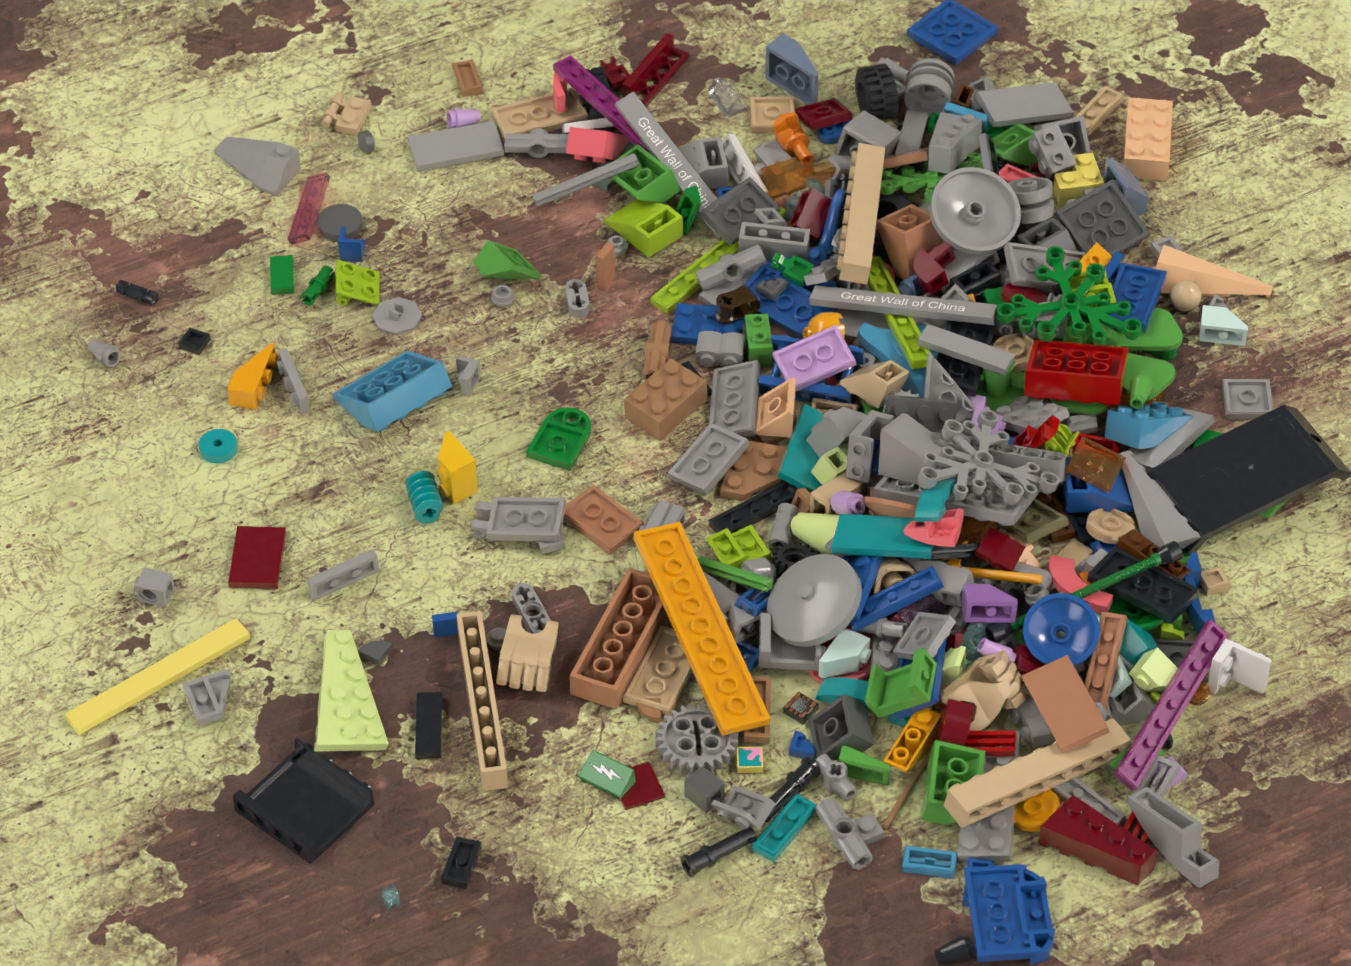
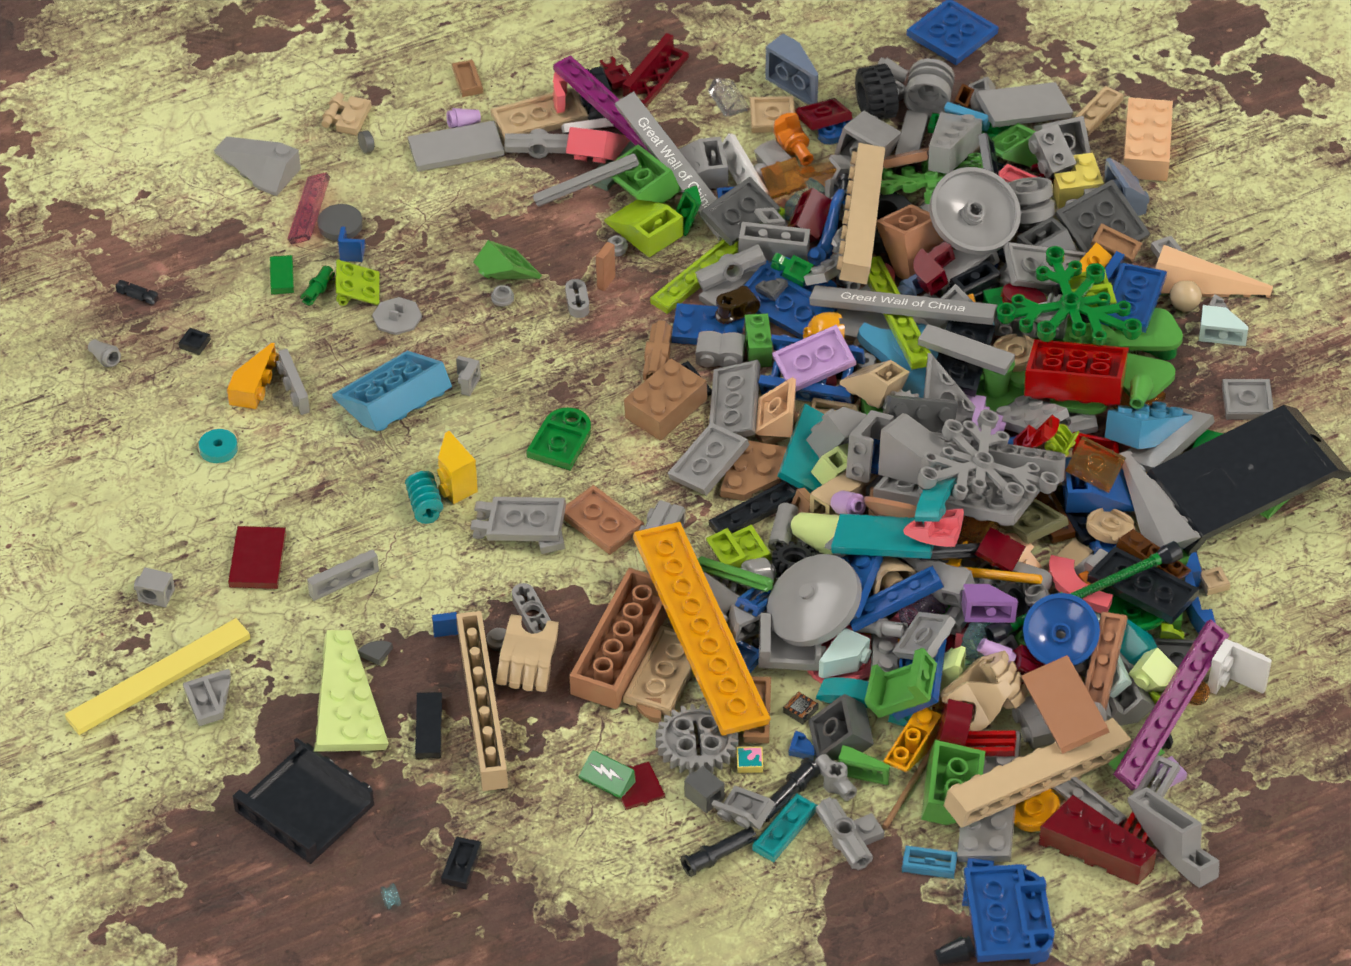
none -> medium nougat tile [1090,223,1142,264]

